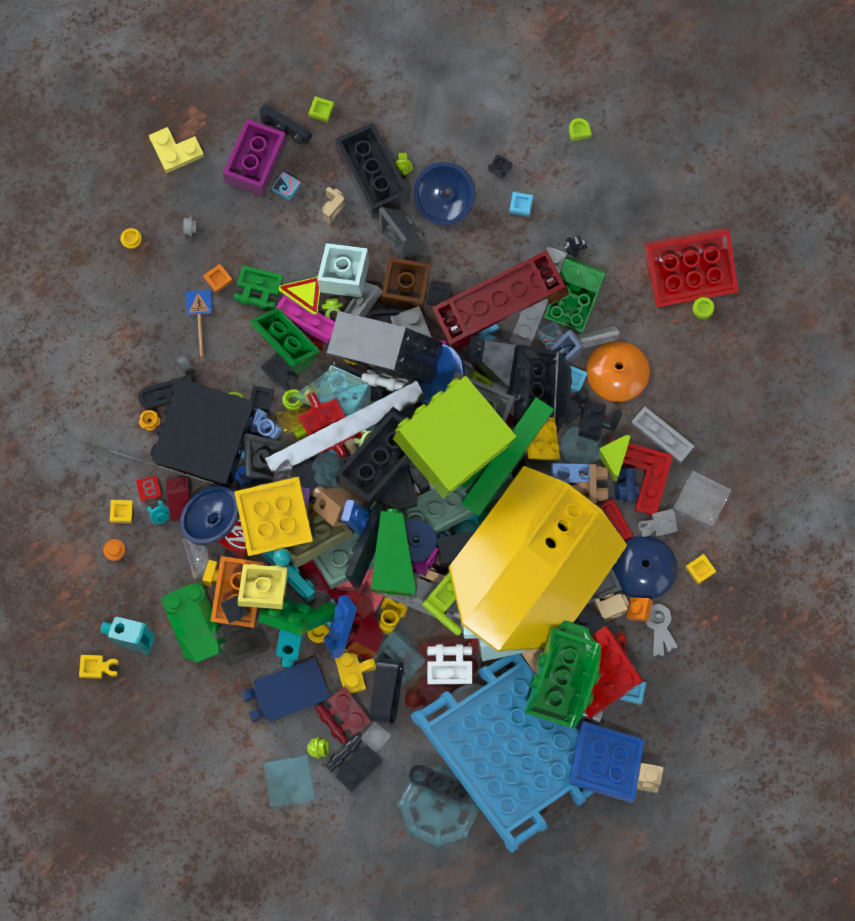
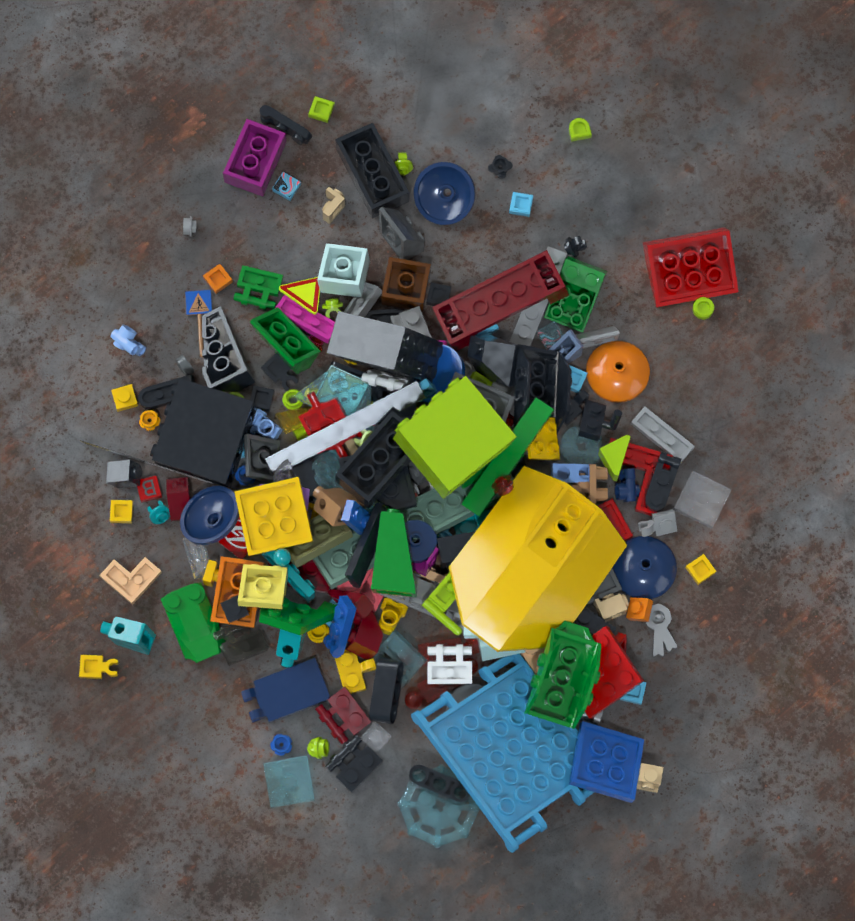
orange plate [103,539,125,561] -> none
yellow plate [121,228,142,249] -> none
light yellow plate [149,127,204,173] -> none
none -> light nougat plate [99,557,162,605]
none -> brick [106,460,142,488]
none -> light blue plate [110,324,146,356]
none -> yellow plate [111,384,138,412]
none -> black wedge [202,306,256,392]
none -> blue plate [270,734,292,756]
none -> medium azure tile [418,378,437,402]
none -> clear red plate [491,475,514,496]
none -> black plate [645,451,682,512]

